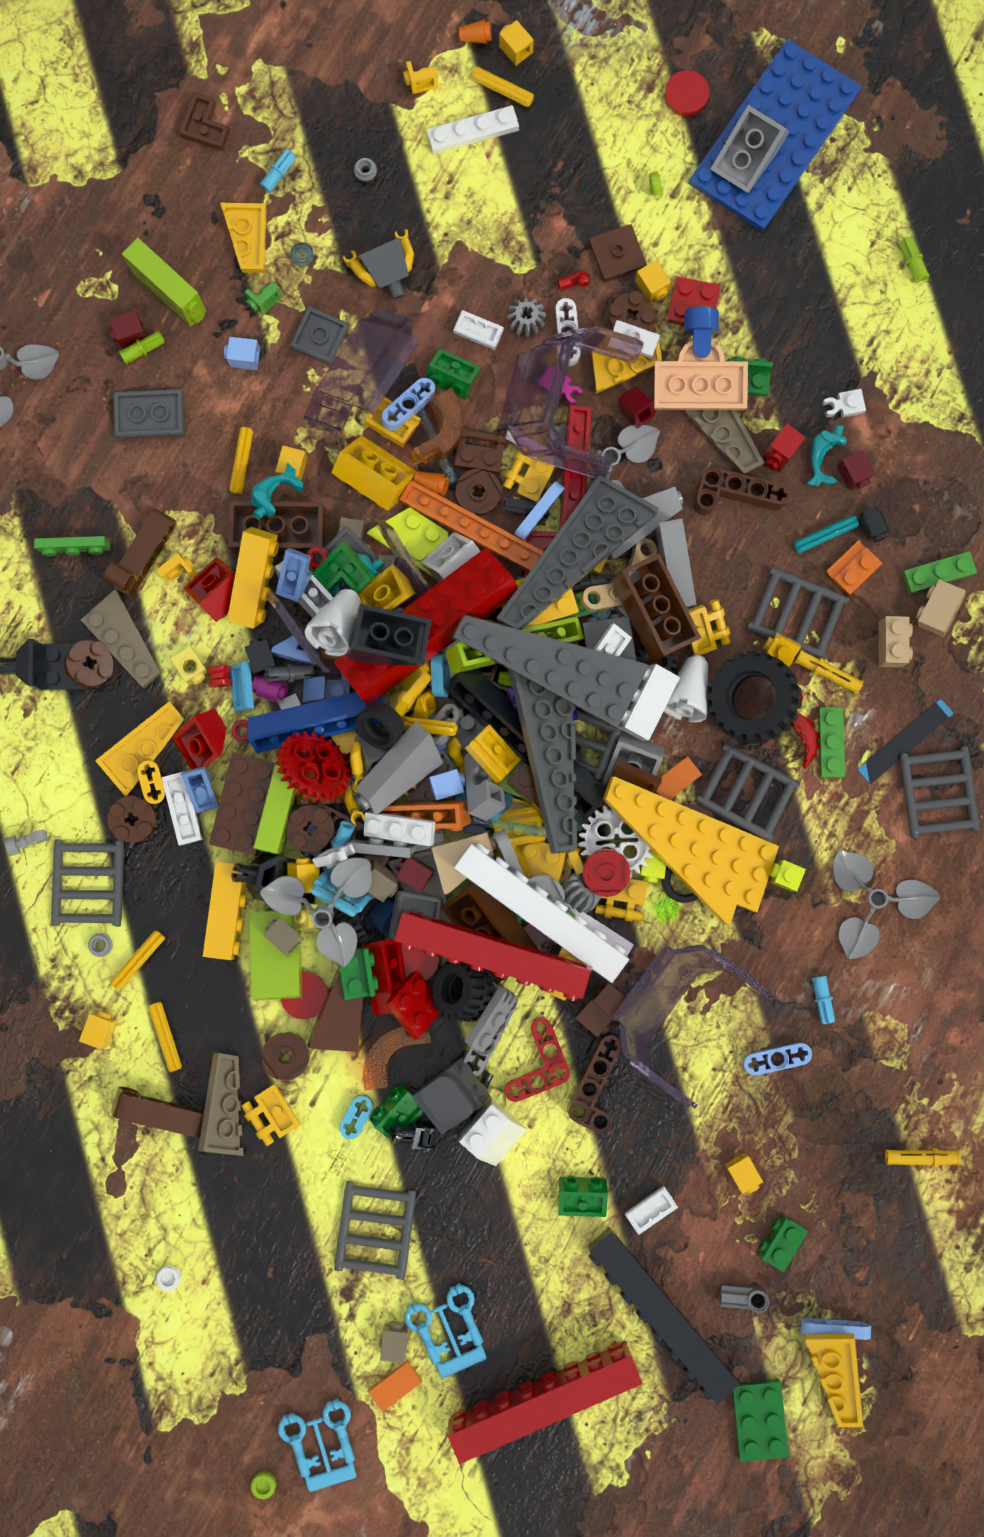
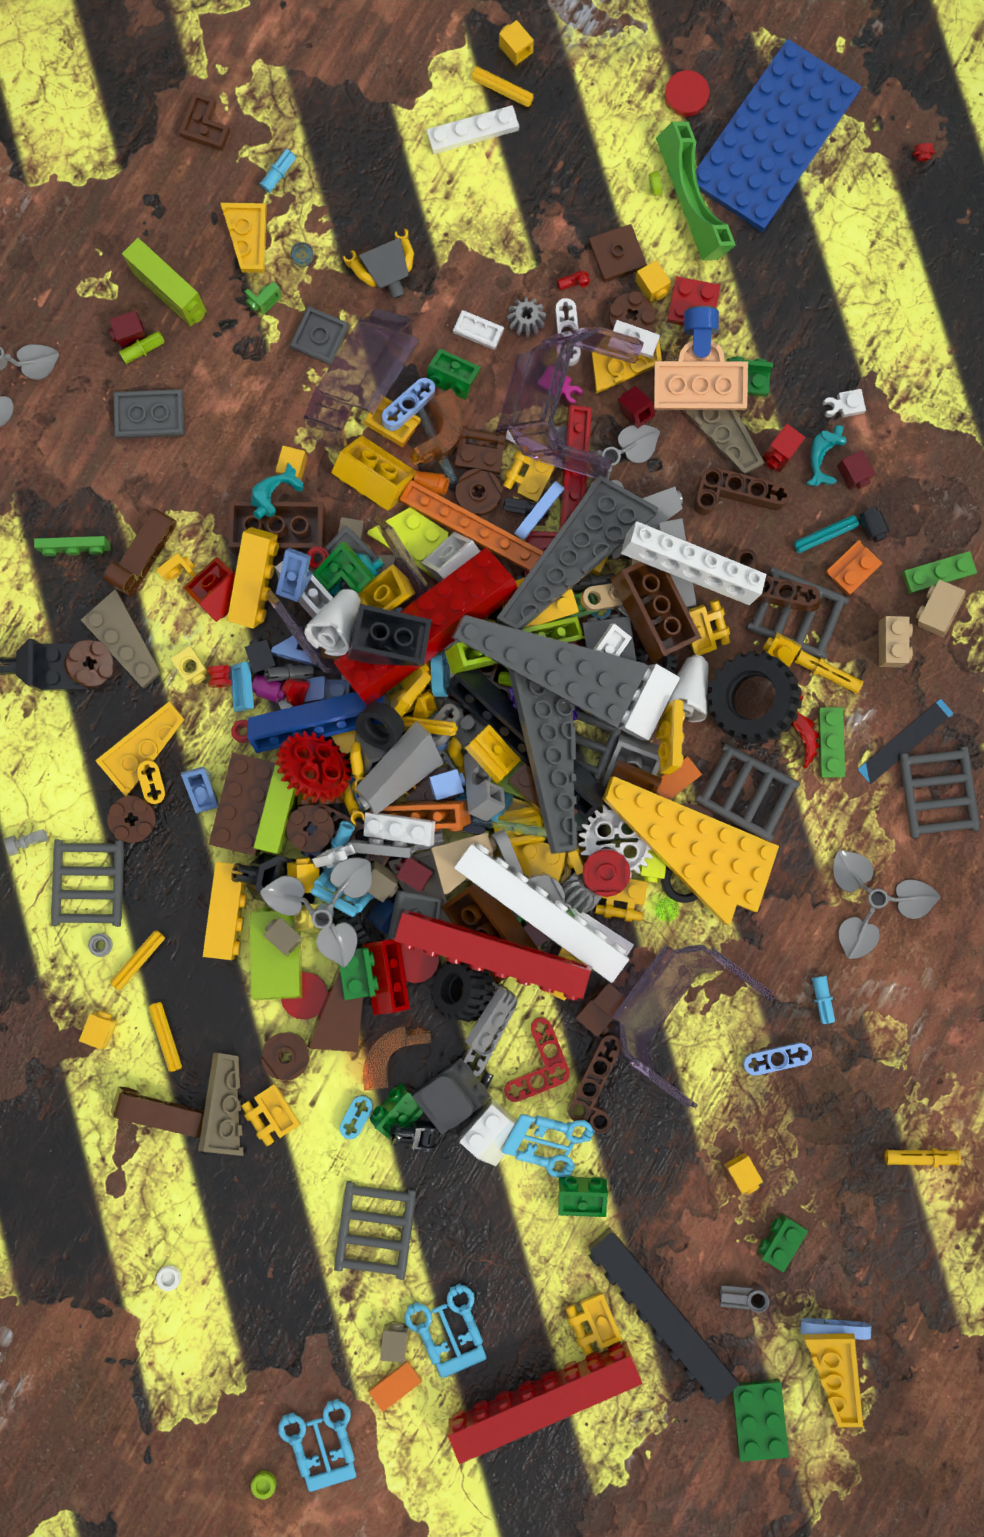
white plate [161,771,203,846] -> none
red slope [172,708,227,770] -> none
light blue brick [224,337,260,370] -> none
yellow axle [229,427,253,495] -> none
light grey plate [354,158,377,182] -> none
red plate [385,971,439,1040] -> none
yellow bracket [403,61,439,94] -> none
orange cone [459,19,492,44] -> none
white plate [624,1185,678,1235] -> none
light grey slope [711,105,790,193] -> none
neon yellow brick [770,860,806,892] -> none
lime axle [900,237,930,283] -> none
none -> red tile [282,679,310,707]
none -> medium azure piece [502,1114,595,1178]
none -> yellow plate [565,1292,623,1355]
none -> white brick [621,521,766,605]
none -> yellow wing [655,699,685,775]
none -> bright green arch [656,121,736,261]
none -> reddish brown beam [735,548,820,612]
none -> red plate [913,143,936,161]

